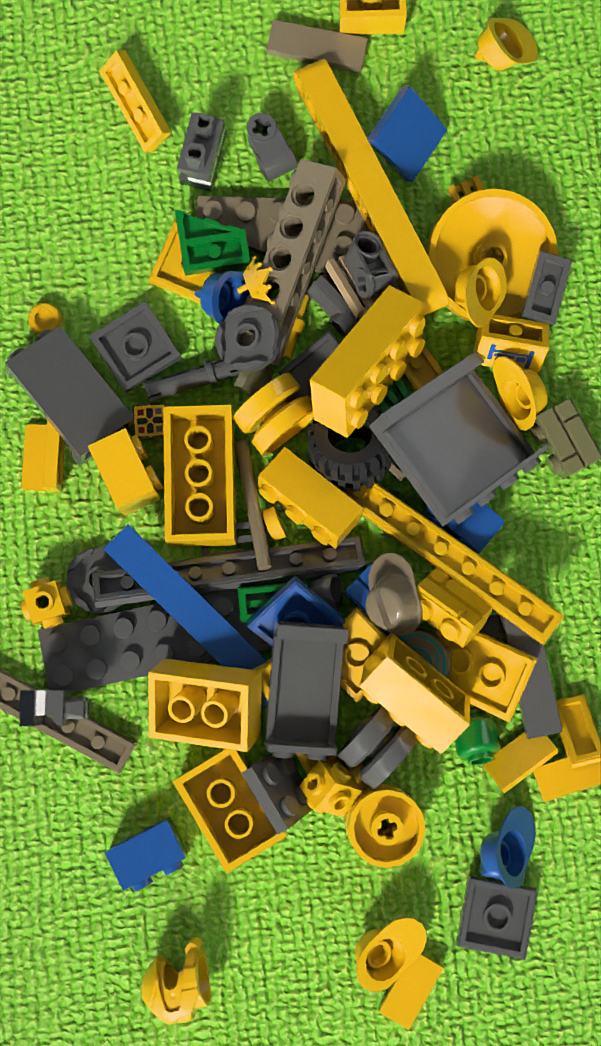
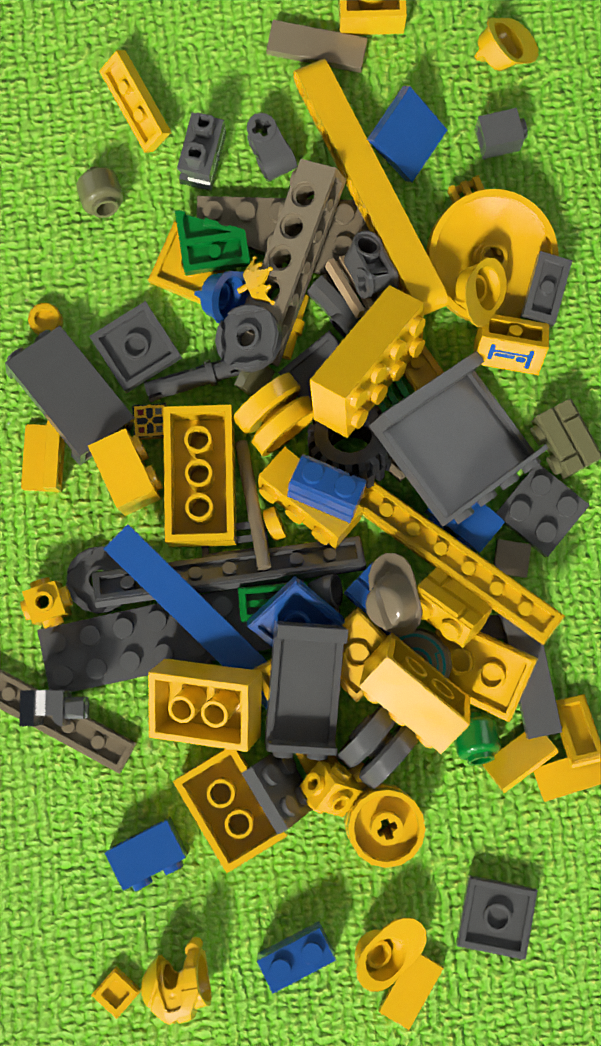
blue piece [480,806,535,889] -> none
yellow piece [493,357,548,431] -> none
none -> olive head [76,167,123,218]
none -> yellow tile [91,966,141,1019]
none -> blue brick [257,921,336,993]
none -> blue brick [287,454,367,523]
none -> dark grey brick [474,108,528,160]
none -> dark tan tile [493,539,531,578]
none -> dark grey plate [496,464,590,557]

